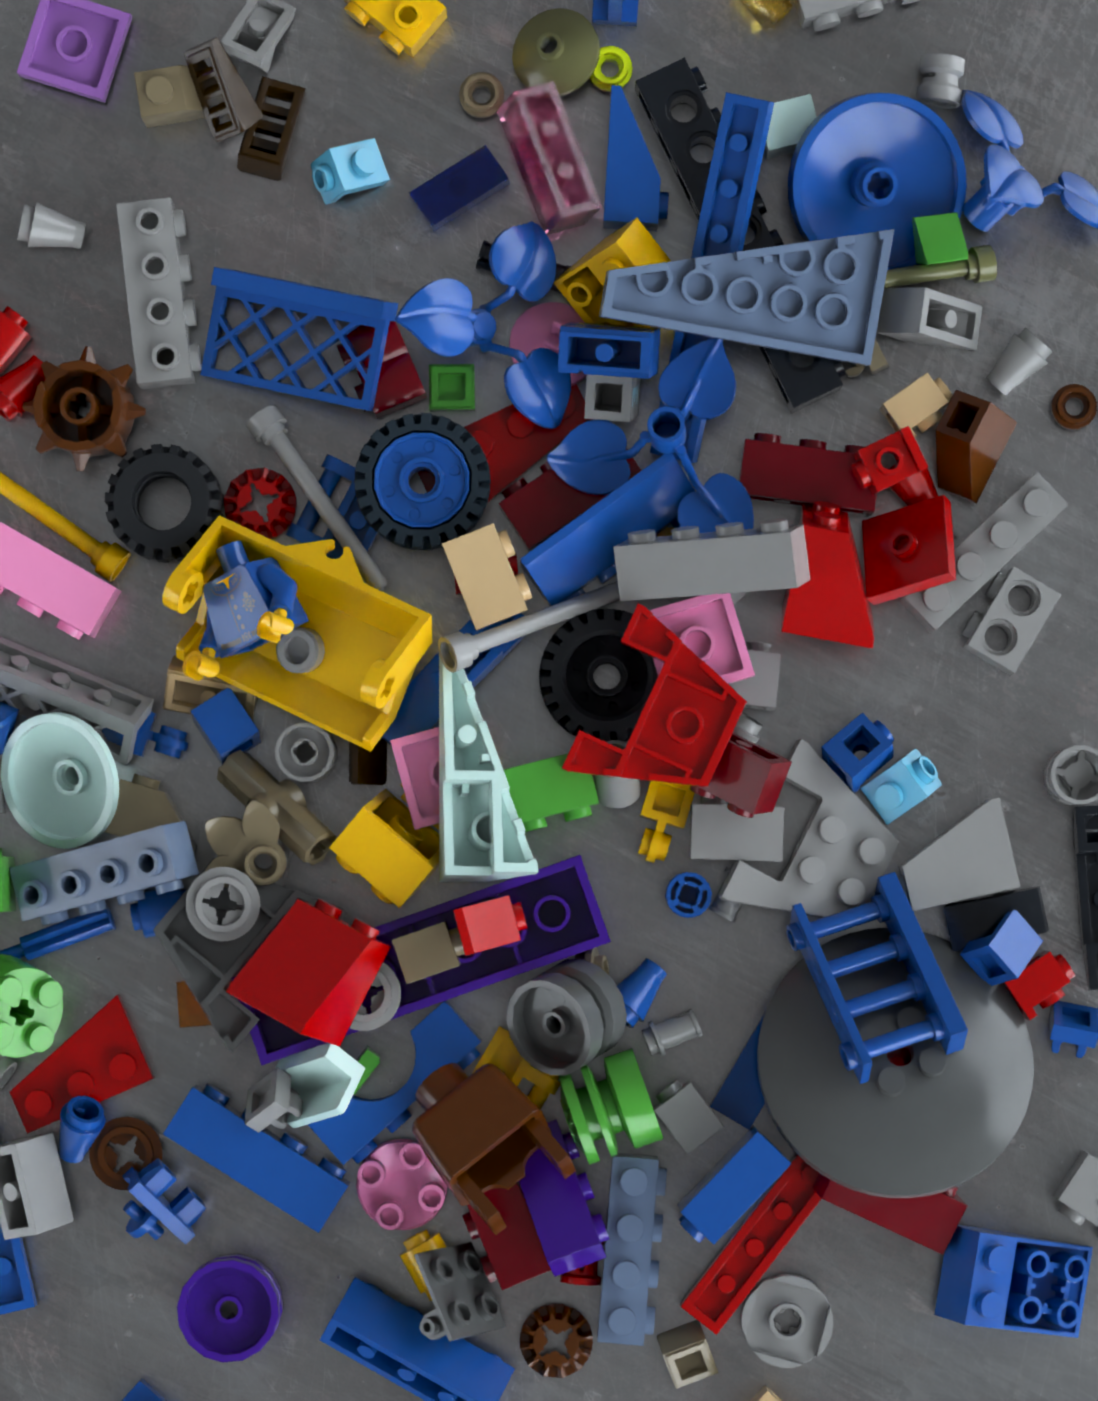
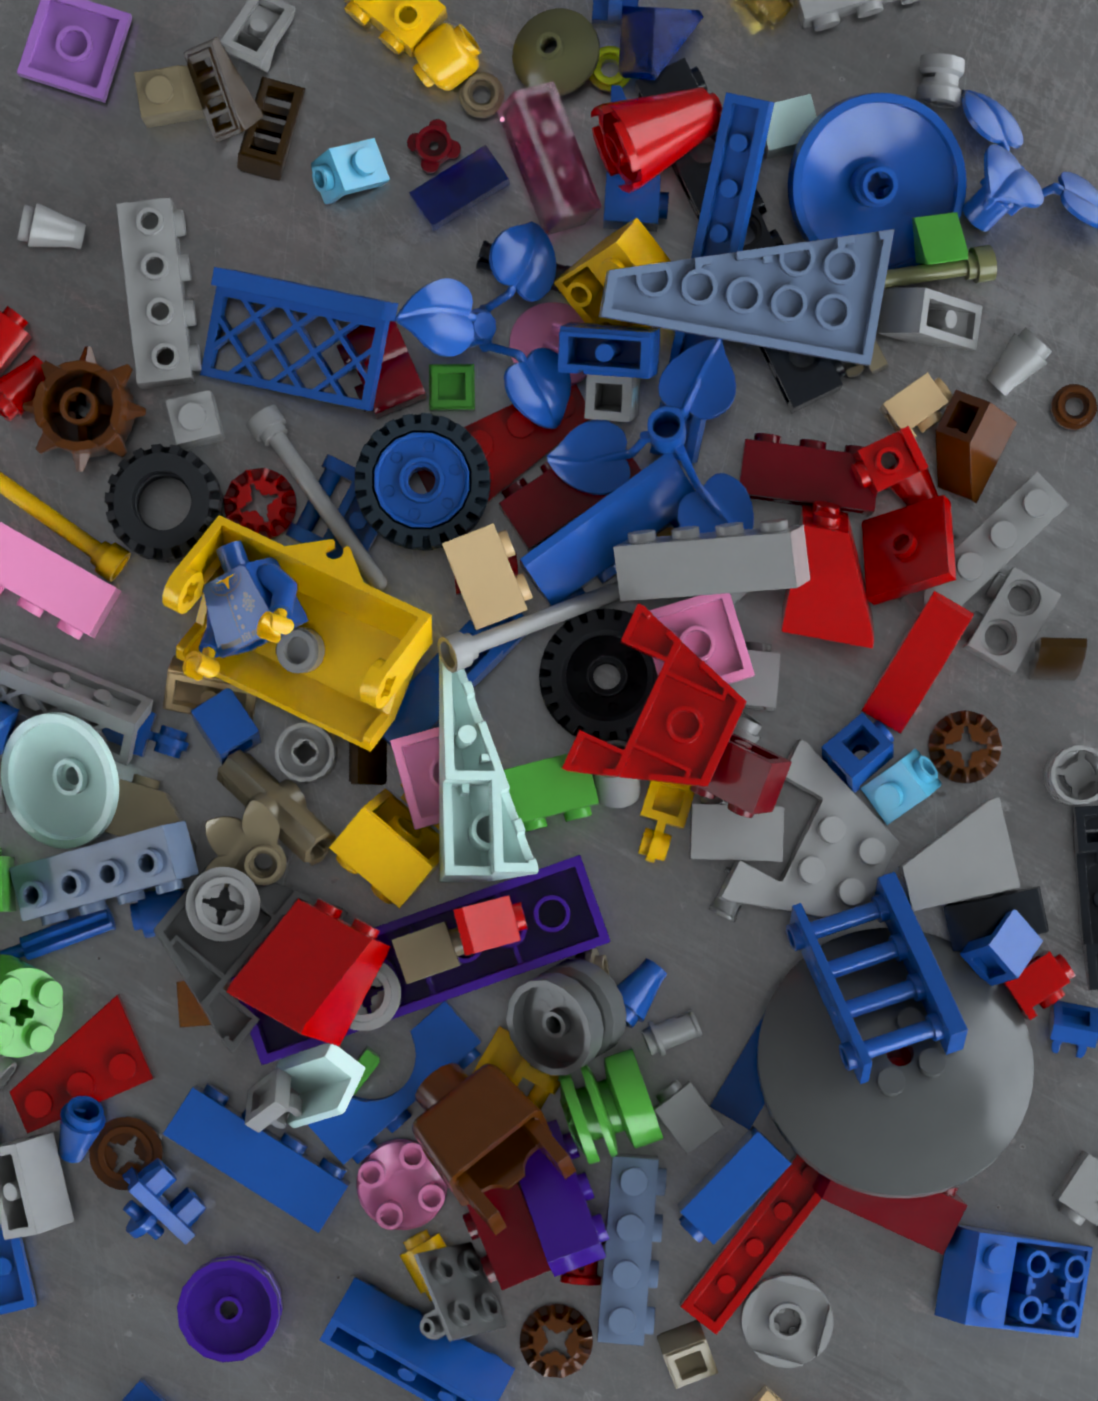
blue wheel [665,872,712,918] -> none
none -> light grey brick [165,390,225,450]
none -> dark red plate [407,119,461,173]
none -> yellow head [413,23,482,91]
none -> red cone [591,87,723,193]
none -> clear blue slope [619,6,703,80]
none -> red slope [861,591,974,734]
none -> reddish brown gear [928,710,1003,783]
none -> dark brown slope [1029,637,1087,681]

